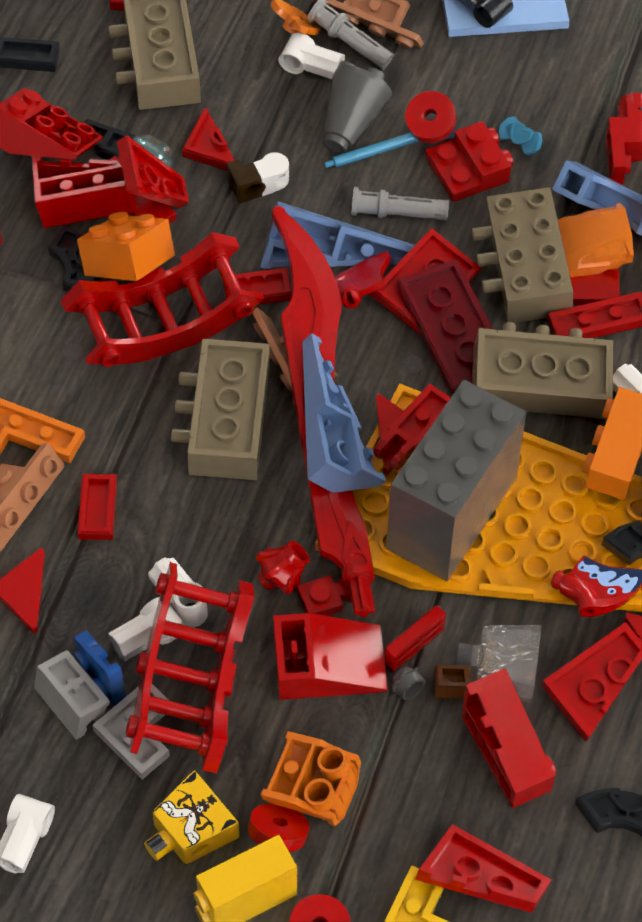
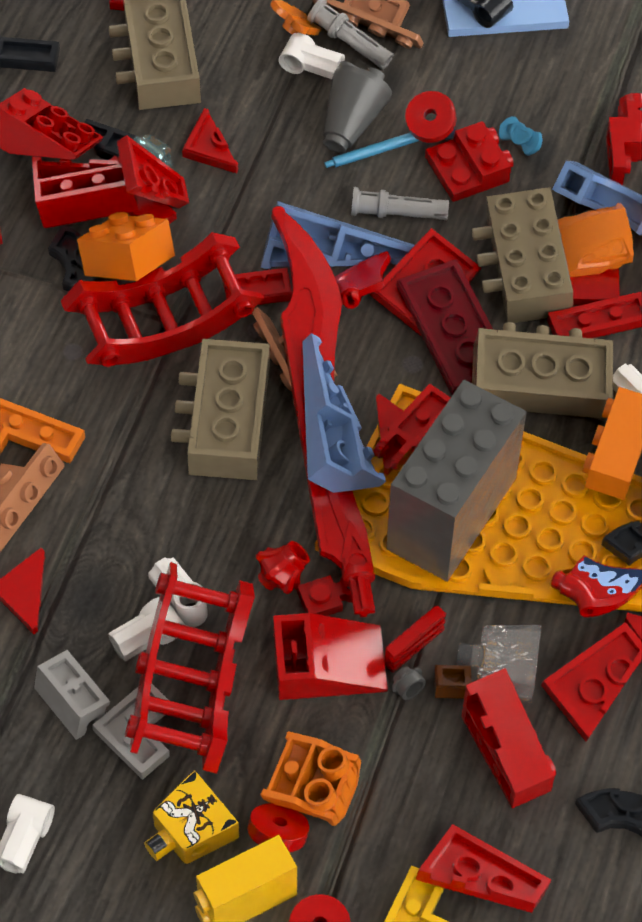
blue wing [73,630,126,707] -> none
red tile [77,474,117,540] -> none
leg [227,153,289,204] -> none

